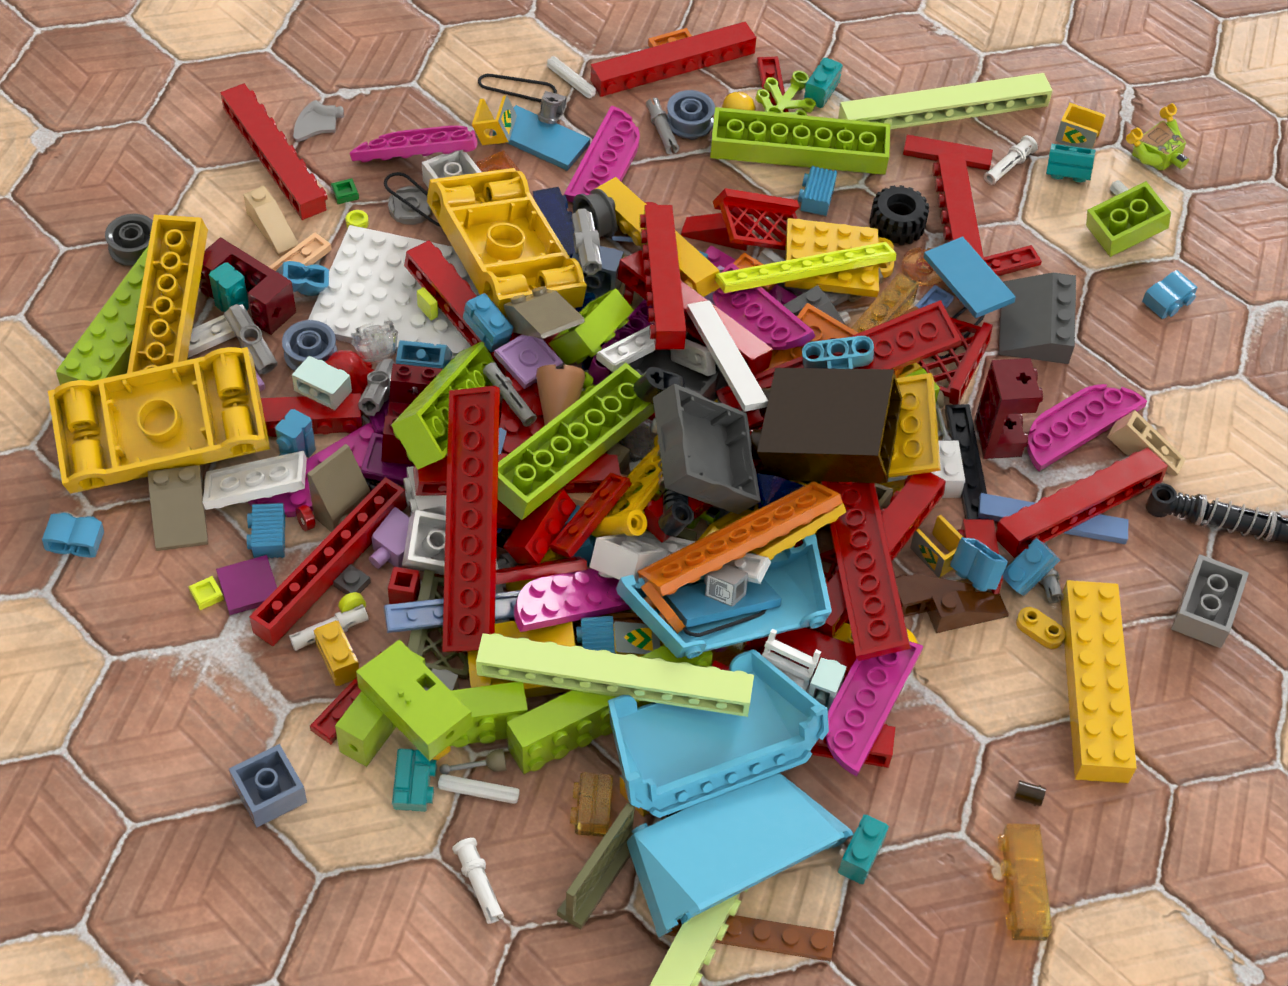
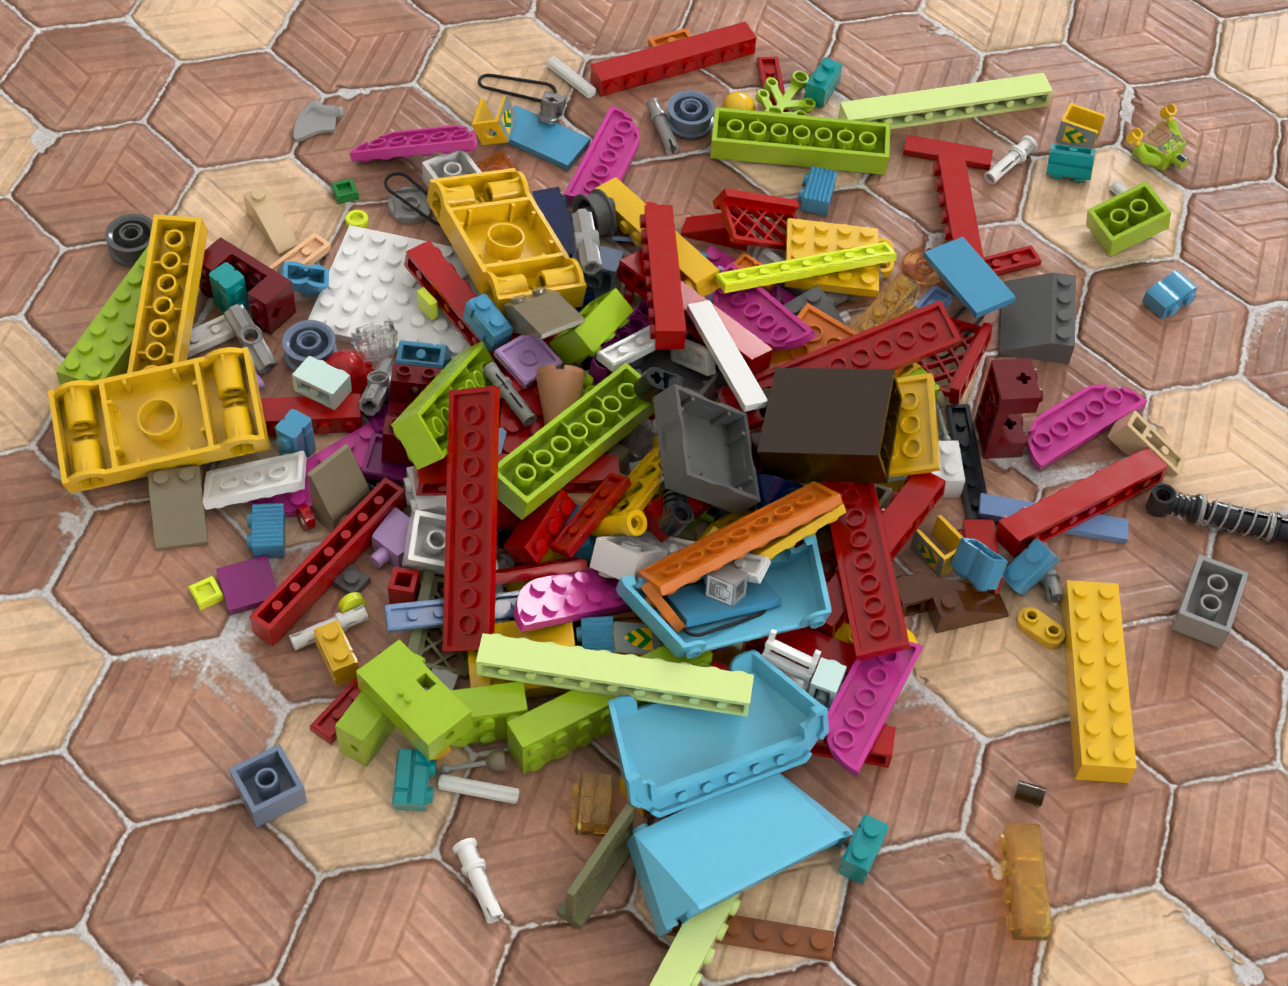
dark azure brick [42,513,104,558] -> none
red brick [220,83,328,220] -> none
medium azure piece [802,336,874,369] -> none
black tyre [869,185,929,245] -> none

